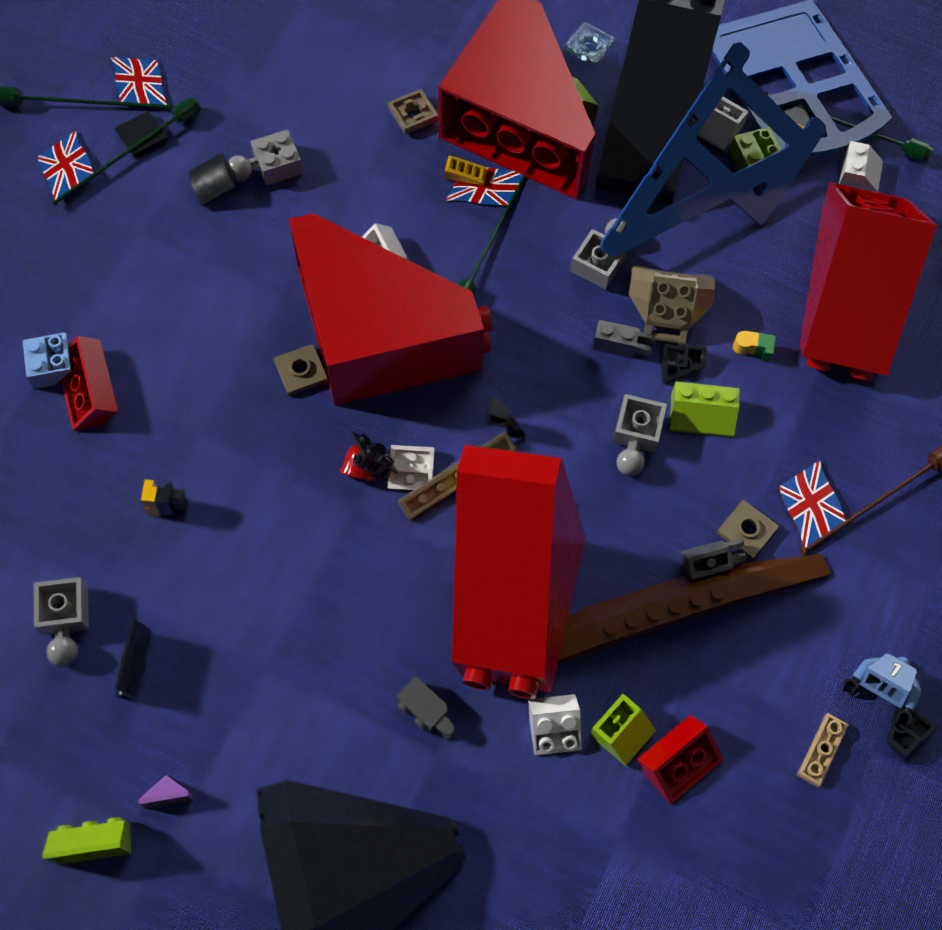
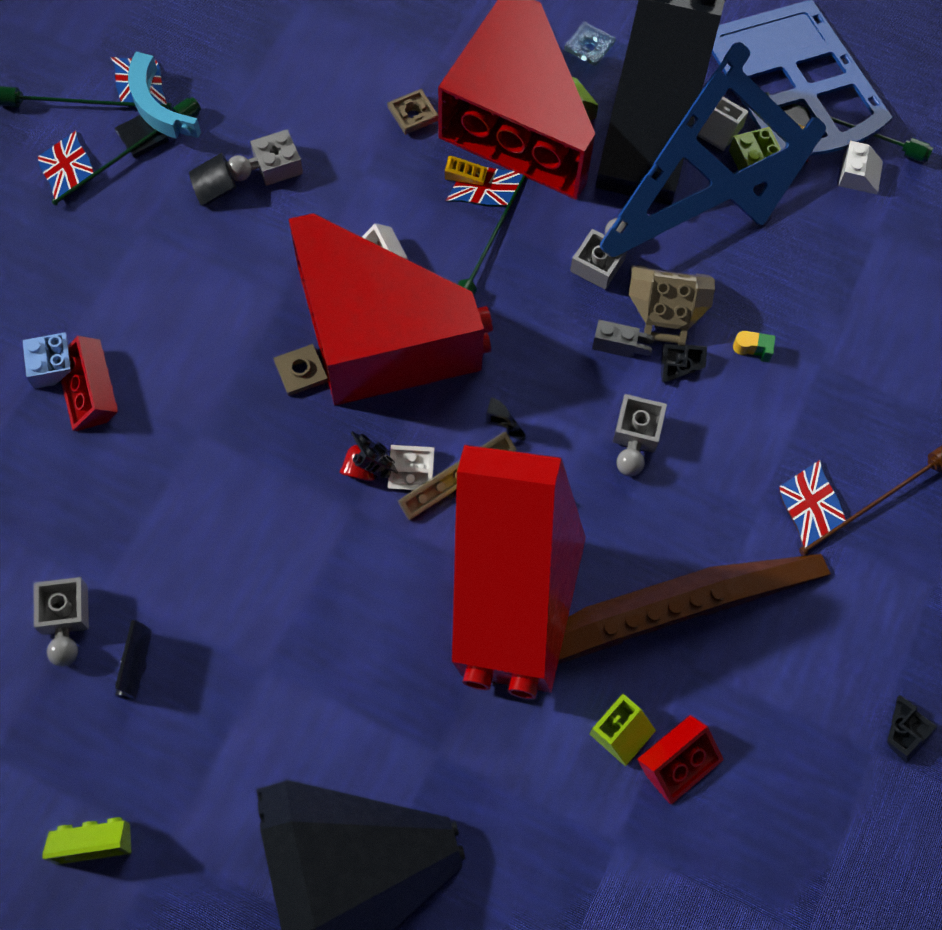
medium lavender slope [138,775,193,808] -> none
black hips [141,479,189,518] -> none
dark grey hinge [396,676,455,739] -> none
white slope [528,694,582,755] -> none
lime slope [669,382,740,438] -> none
dark grey hinge [680,539,747,579] -> none
dark tan piece [716,500,779,560] -> none
tan tile [796,713,849,787] -> none
red slope [799,182,937,381] -> none
medium blue torso [843,654,921,727] -> none
none -> medium azure arch [128,51,201,139]

